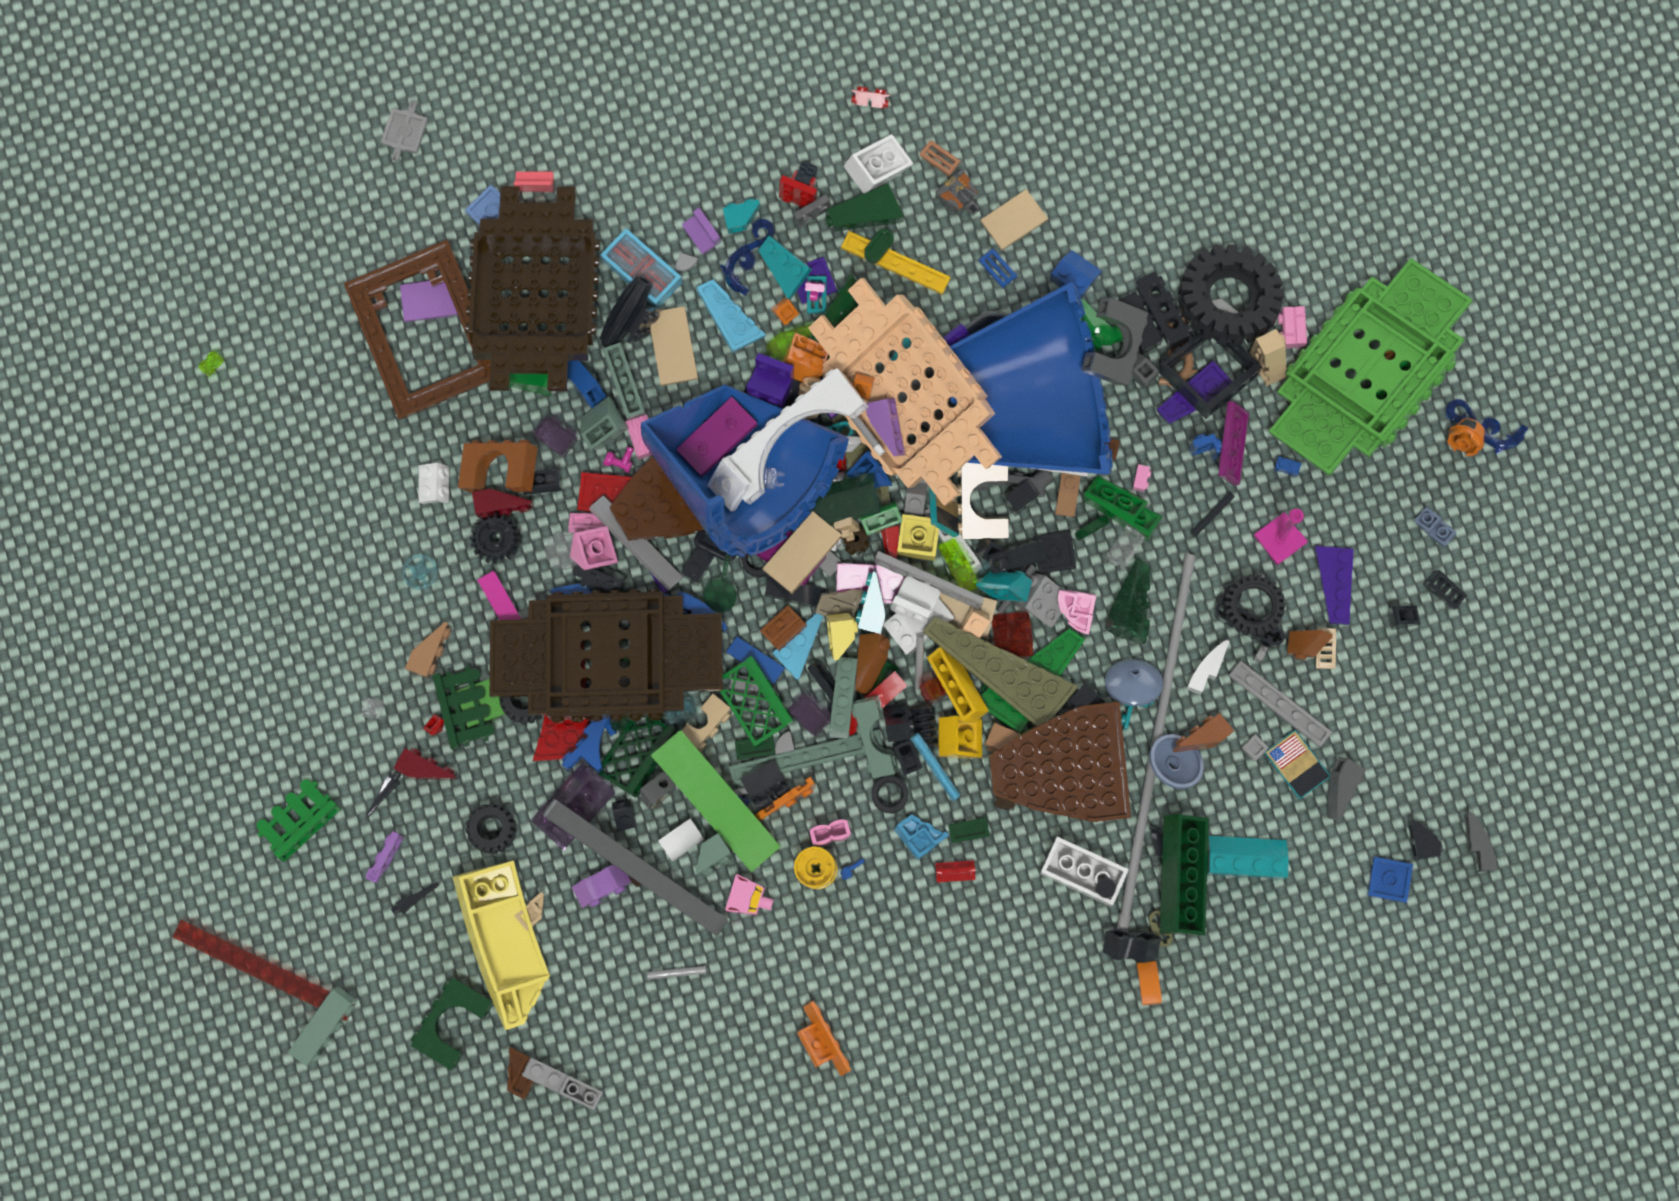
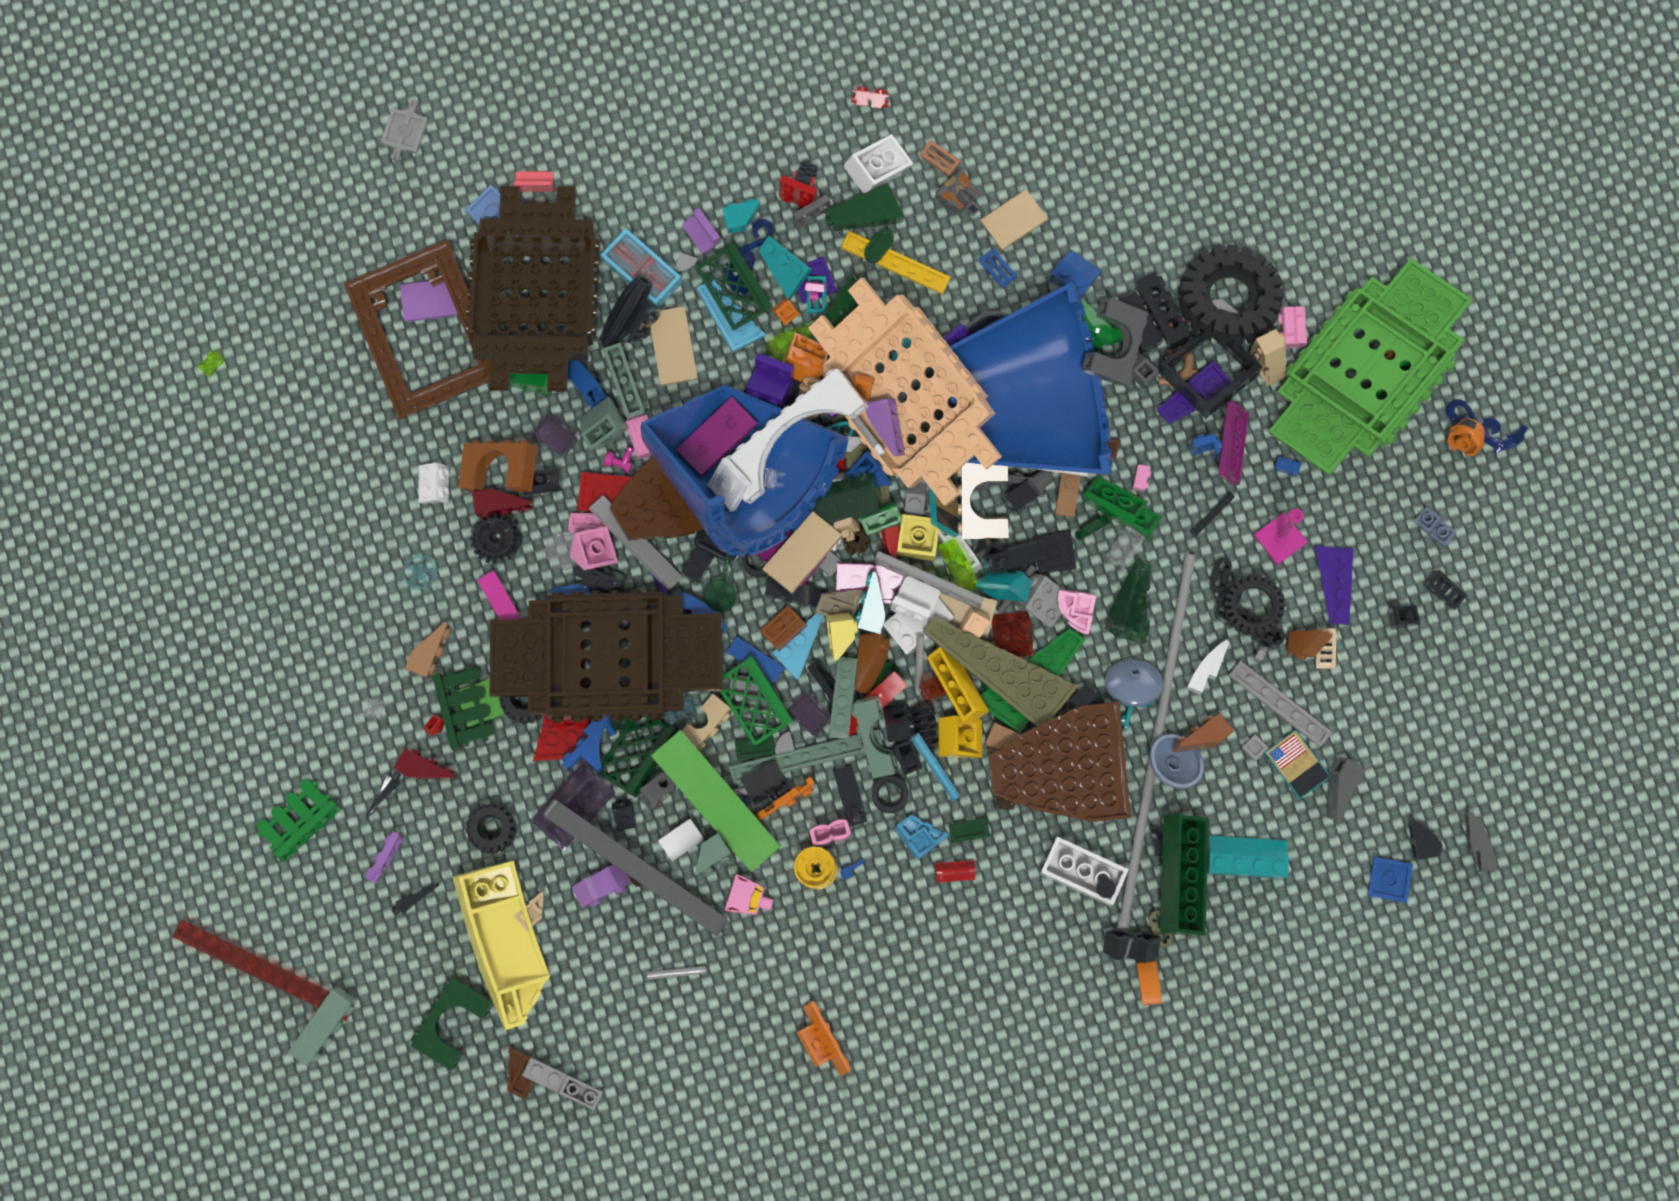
none -> dark green fence [694,242,772,331]
none -> black hinge [833,766,867,827]
none -> black beam [1209,557,1232,594]

